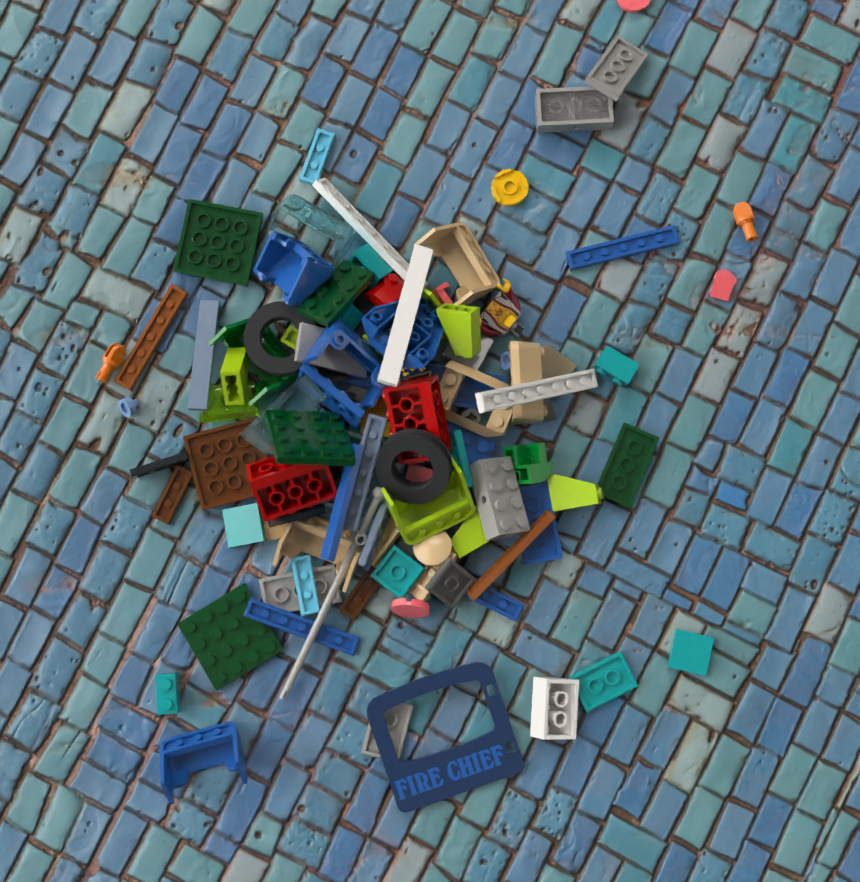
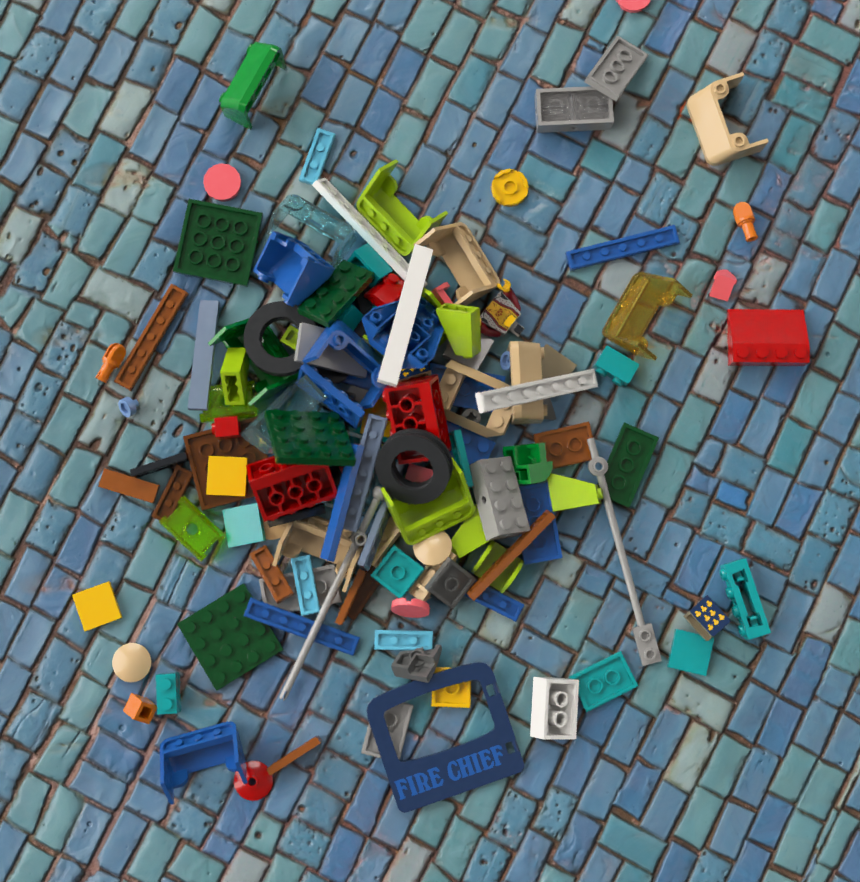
none -> yellow tile [72,581,123,632]
none -> dark orange tile [98,468,160,504]
none -> tan dish [112,643,151,682]
none -> orange brick [123,693,157,724]
none -> clear neon green piece [159,496,226,562]
none -> coral tile [203,163,242,202]
none -> yellow tile [206,456,248,497]
none -> red brick [211,416,241,439]
none -> green windscreen [219,42,286,130]
none -> red dish [234,761,273,801]
none -> dark orange tile [249,545,294,604]
none -> dark orange tile [267,735,322,776]
none -> dark orange tile [335,569,367,625]
none -> lime windscreen [357,159,448,256]
none -> medium azure tile [374,630,433,651]
none -> dark grey slope [391,644,442,683]
none -> yellow tile [431,667,471,708]
none -> lime hose [471,540,524,593]
none -> dark orange tile [533,421,593,469]
none -> light grey bar [587,438,662,666]
none -> clear yellow windscreen [602,272,692,360]
none -> piece [683,595,730,641]
none -> tan windscreen [687,72,769,166]
none -> teal brick [719,558,771,640]
none -> red slope [727,309,810,366]

